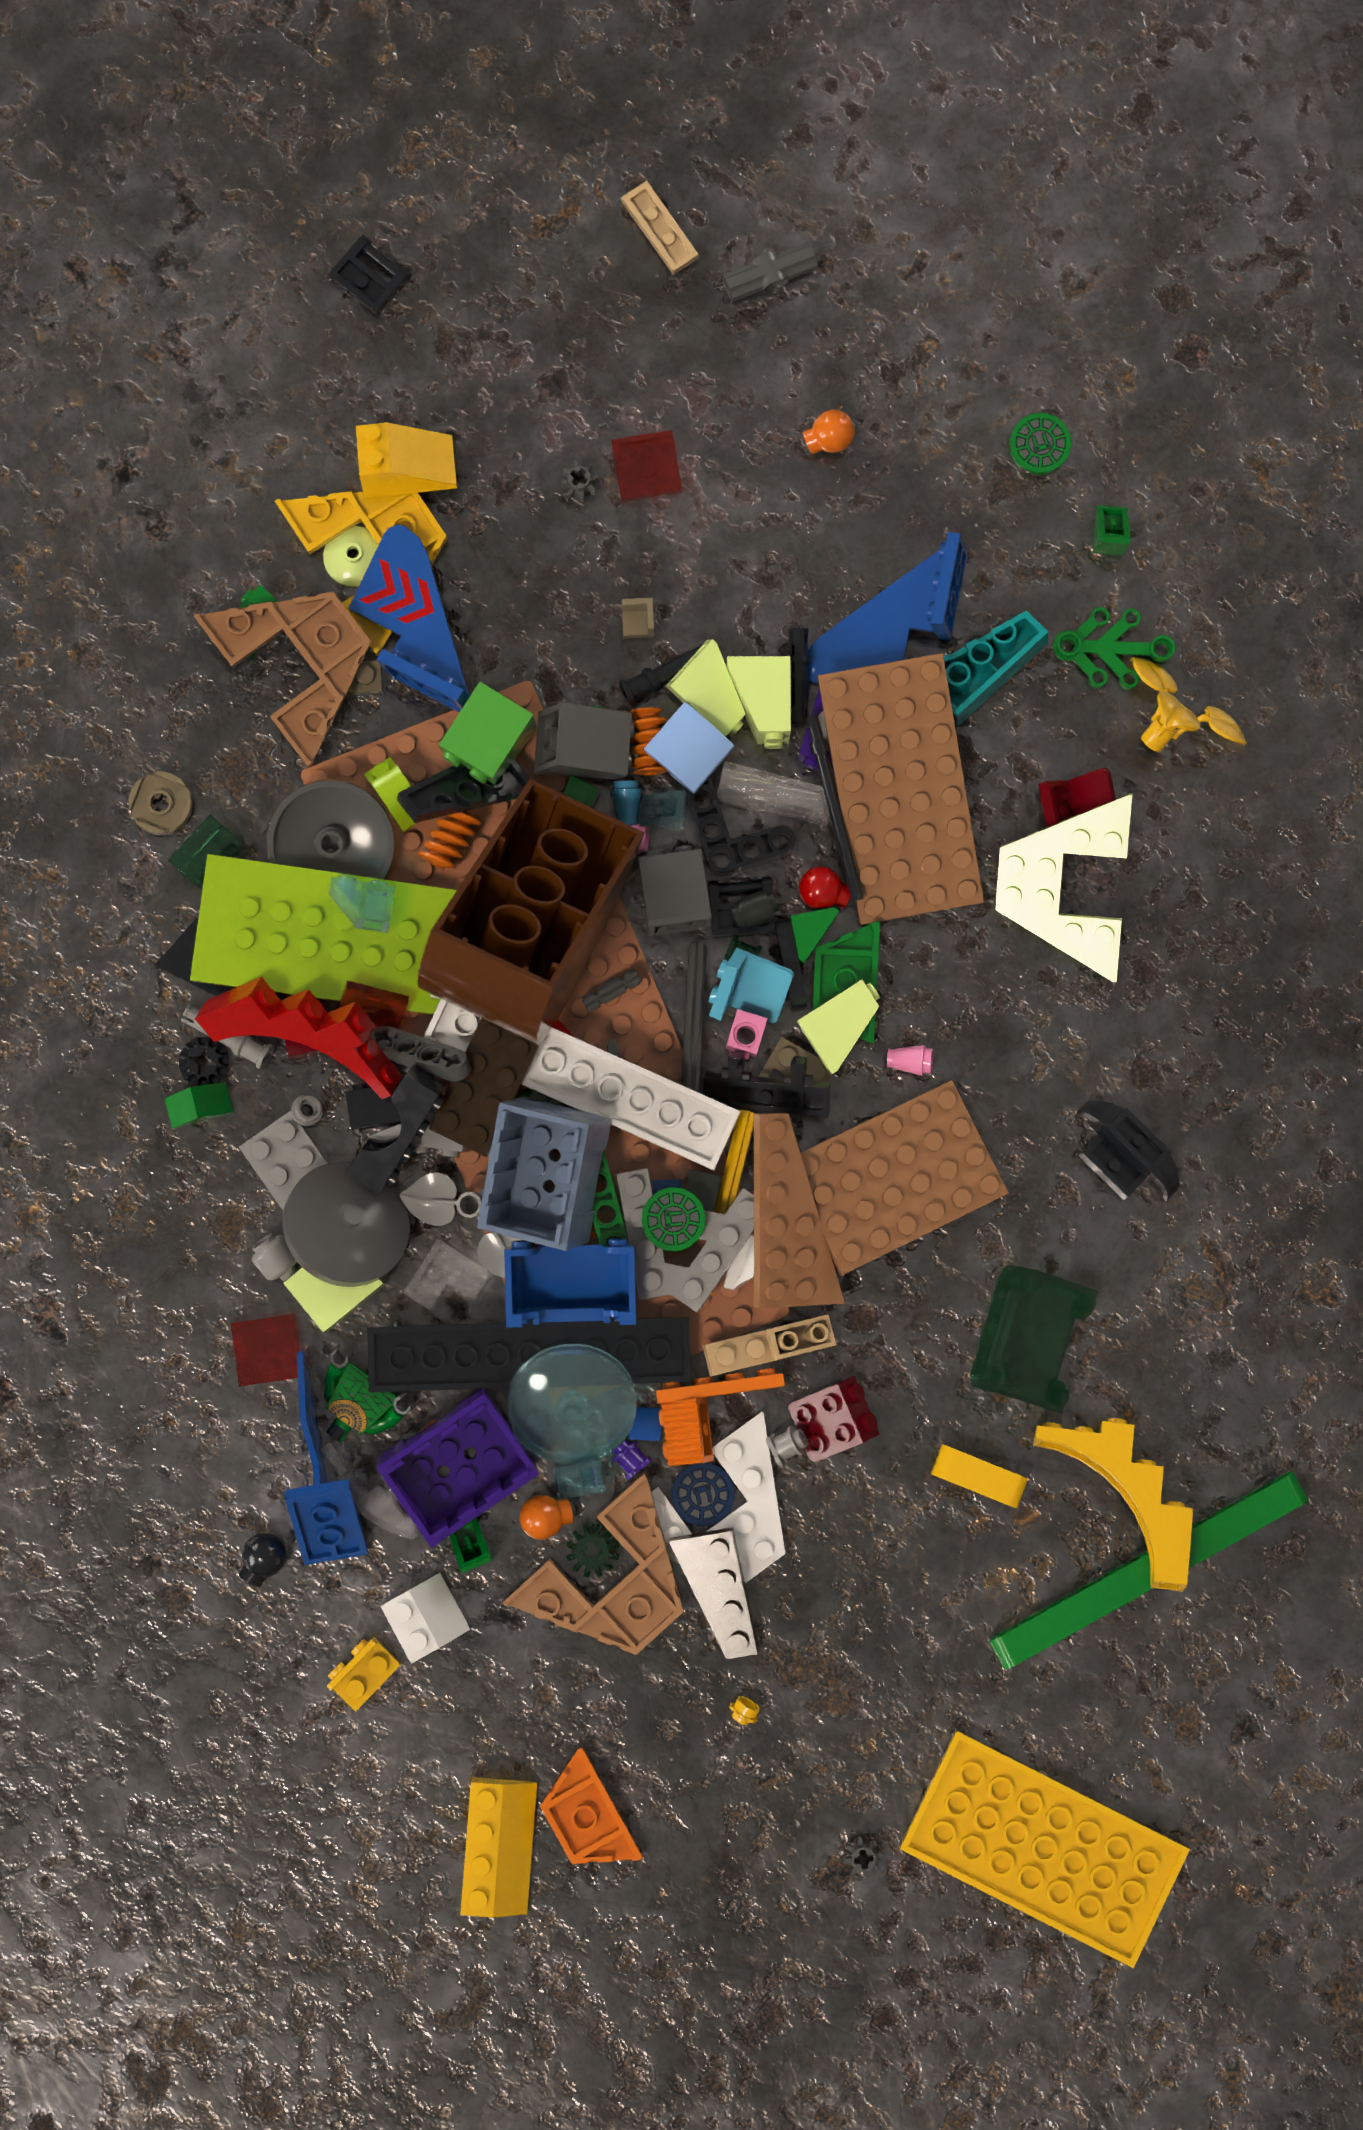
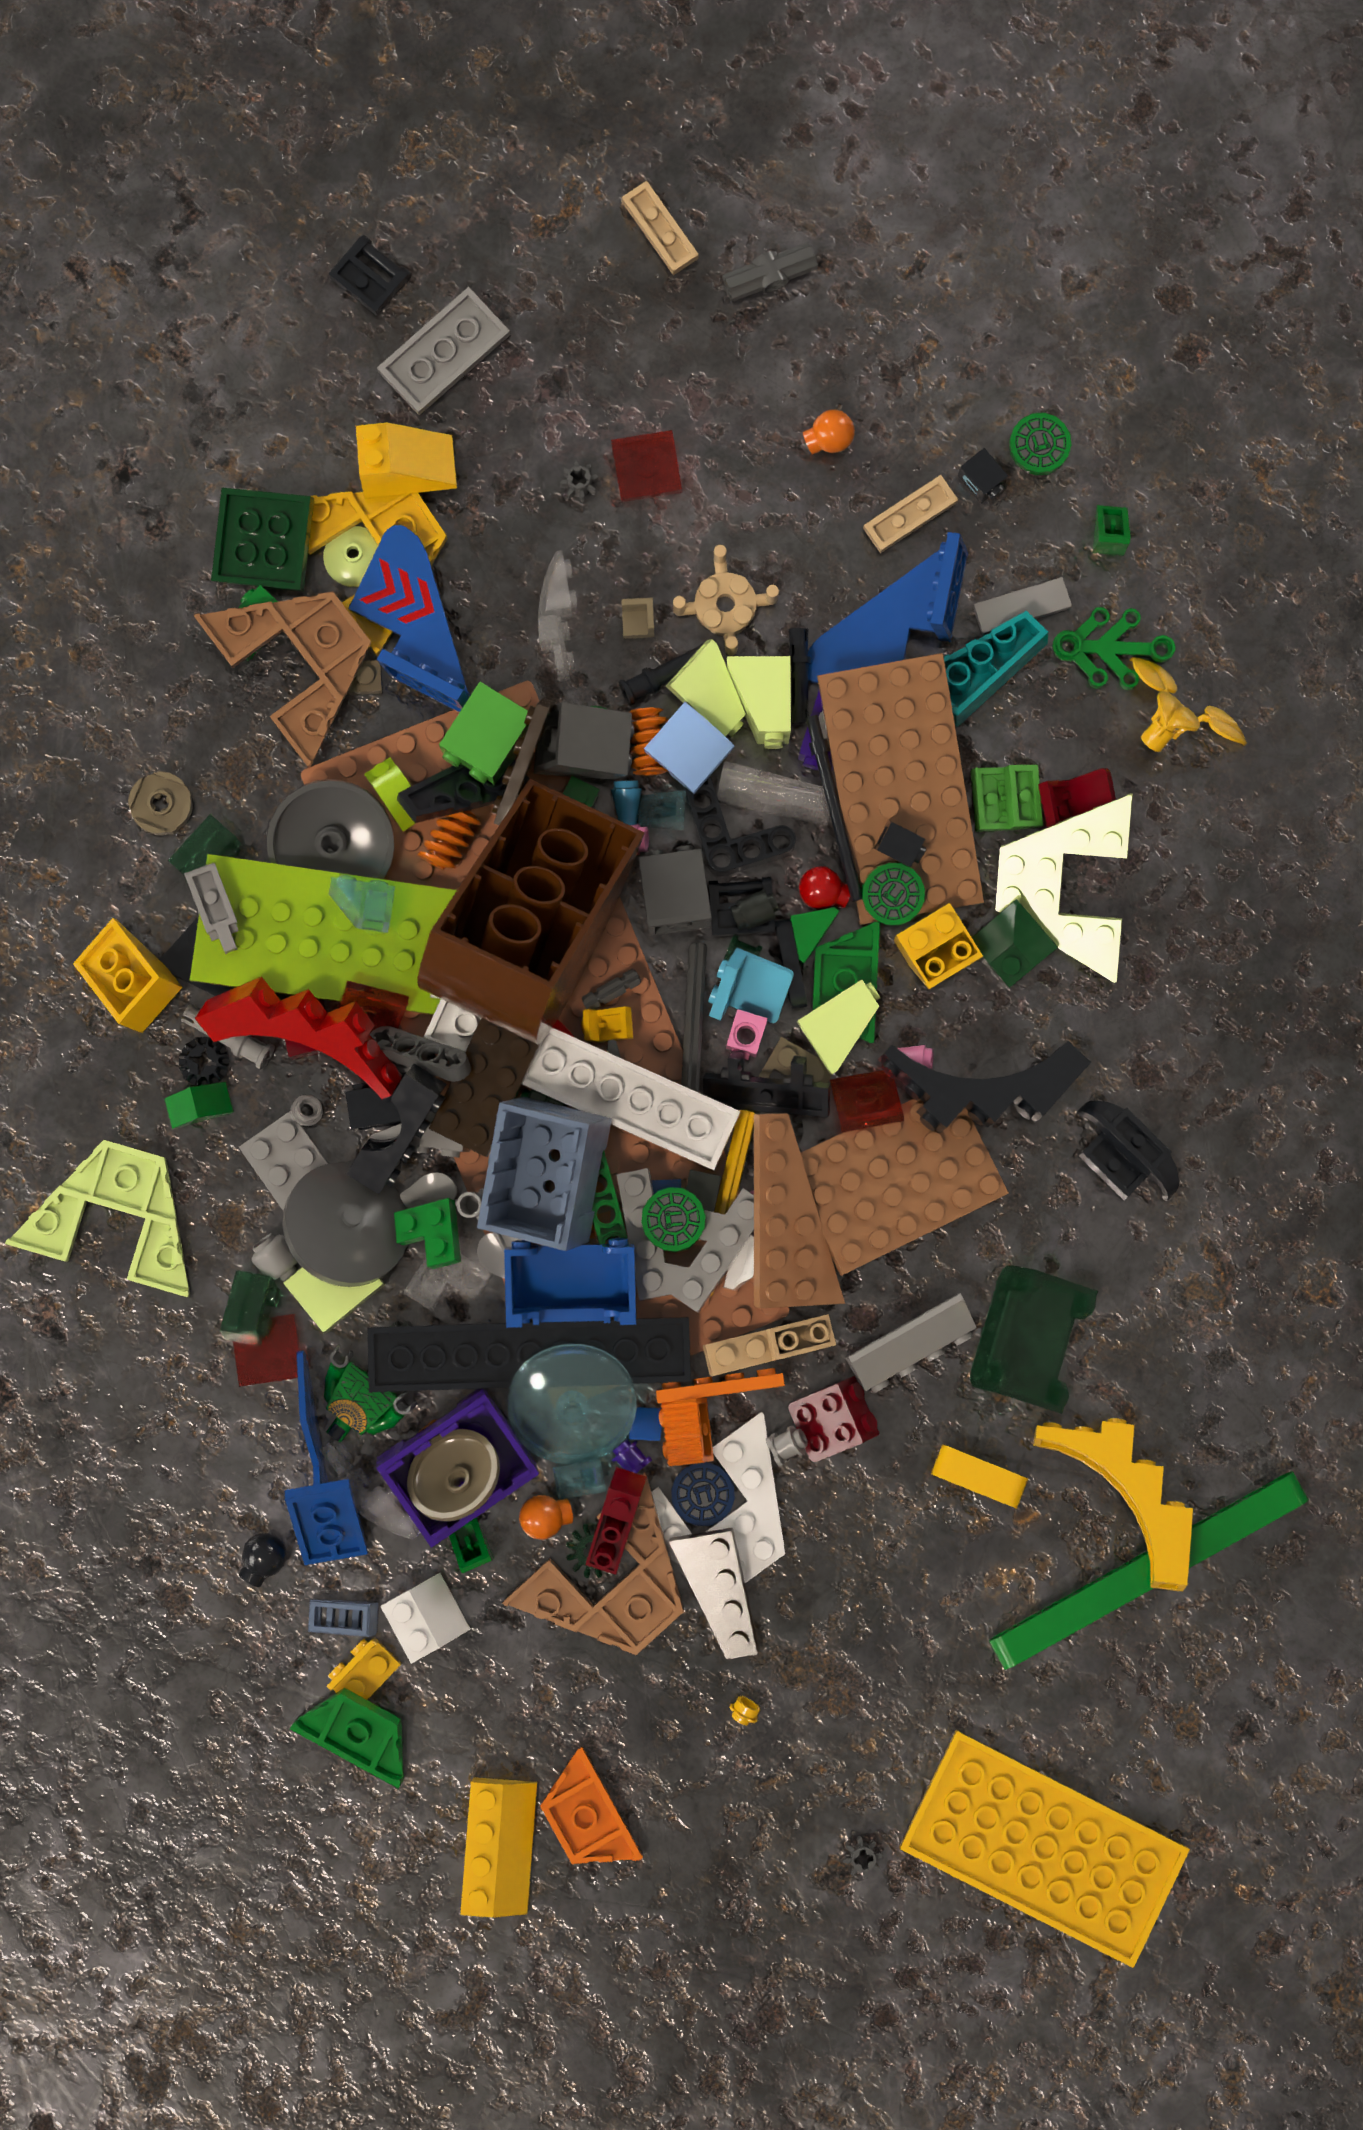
none -> yellowish green wing [5,1140,190,1298]
none -> yellow slope [73,918,182,1033]
none -> light grey hinge [184,863,239,954]
none -> dark green plate [211,487,314,592]
none -> clear green brick [220,1270,280,1346]
none -> green wing [290,1688,404,1789]
none -> sand blue slope [308,1599,379,1637]
none -> light grey plate [377,287,511,416]
none -> green plate [394,1198,461,1269]
none -> dark tan dish [407,1429,500,1521]
none -> dark brown wing [491,697,555,825]
none -> clear slope [538,550,578,682]
none -> yellow bracket [581,1006,633,1043]
none -> dark red slope [585,1467,647,1575]
none -> tan plate [673,545,779,656]
none -> clear red tile [830,1070,904,1132]
none -> light grey slope [845,1293,977,1394]
none -> tile [862,862,925,925]
none -> tan plate [863,475,958,553]
none -> black brick [874,820,926,867]
none -> black arch [878,1041,1091,1133]
none -> yellow slope [893,903,983,989]
none -> black brick [958,448,1008,504]
none -> bright green slope [971,765,1043,832]
none -> dark green plate [972,899,1058,988]
none -> light grey tile [973,577,1072,636]

